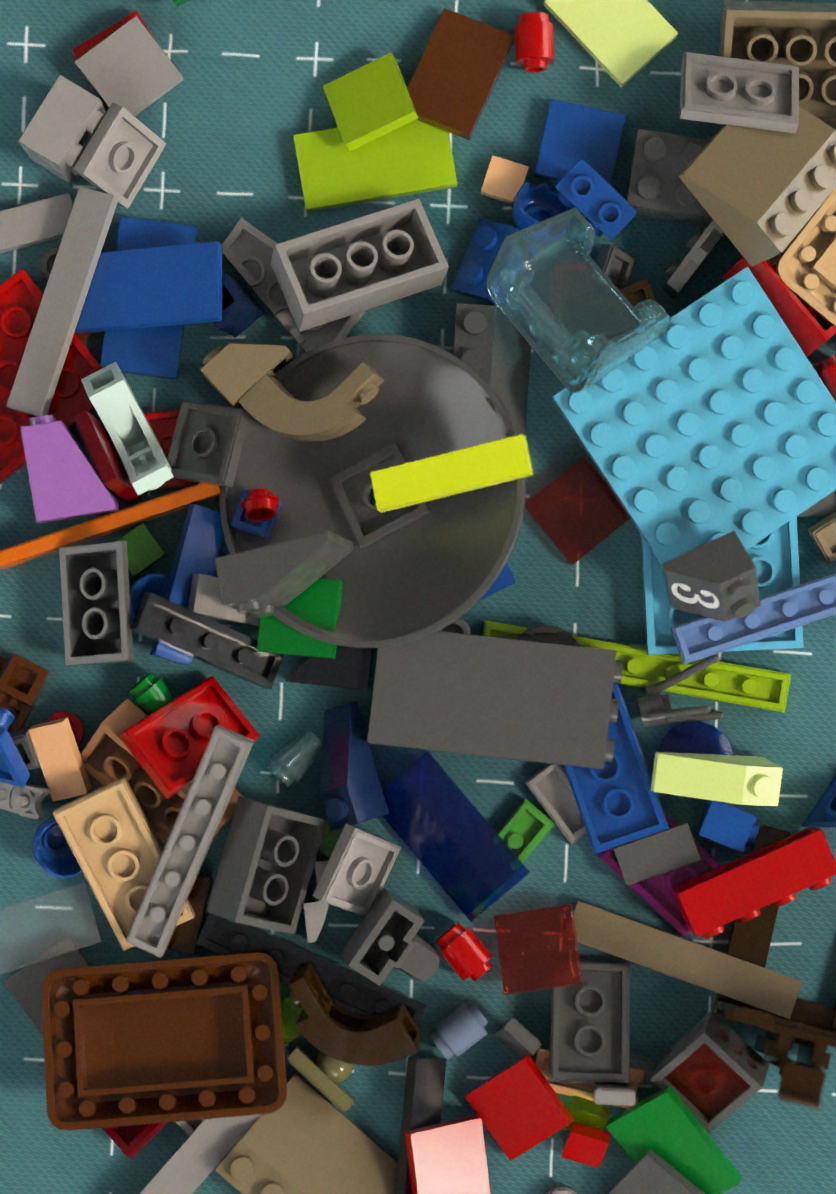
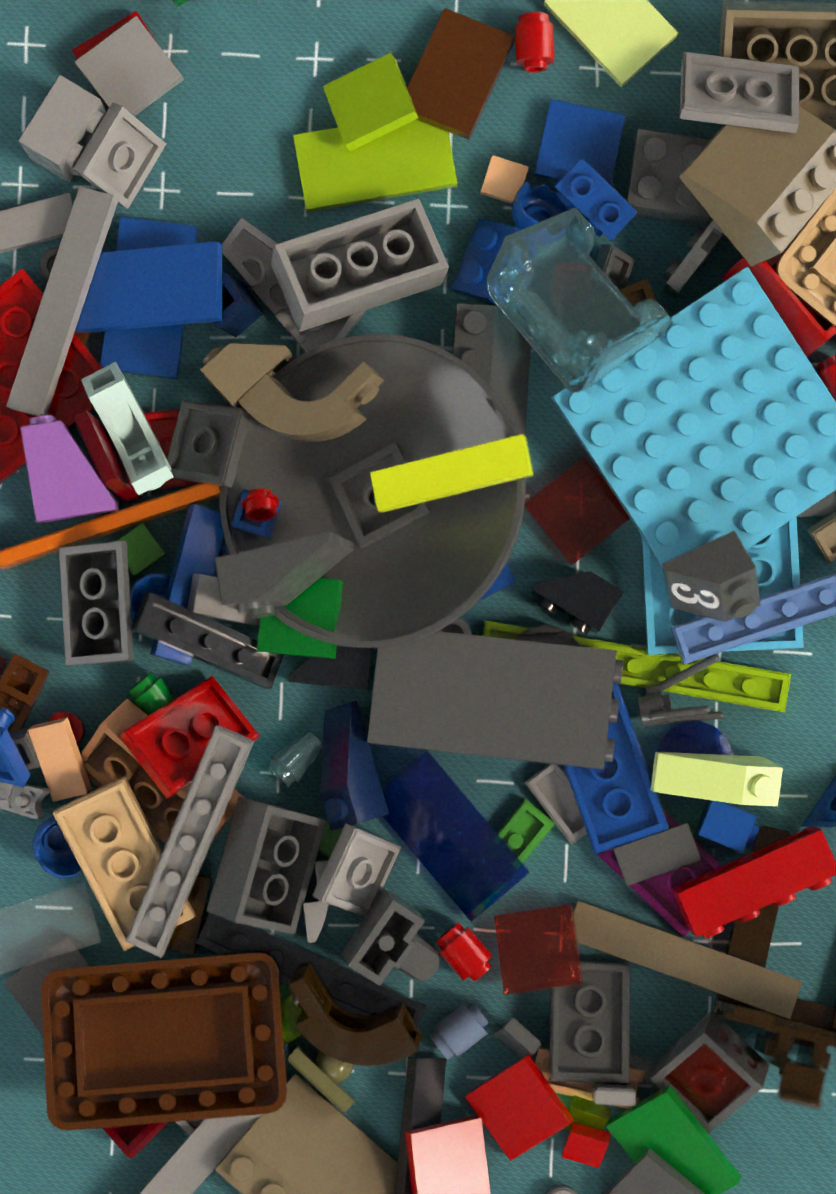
none -> black slope [531,571,624,635]

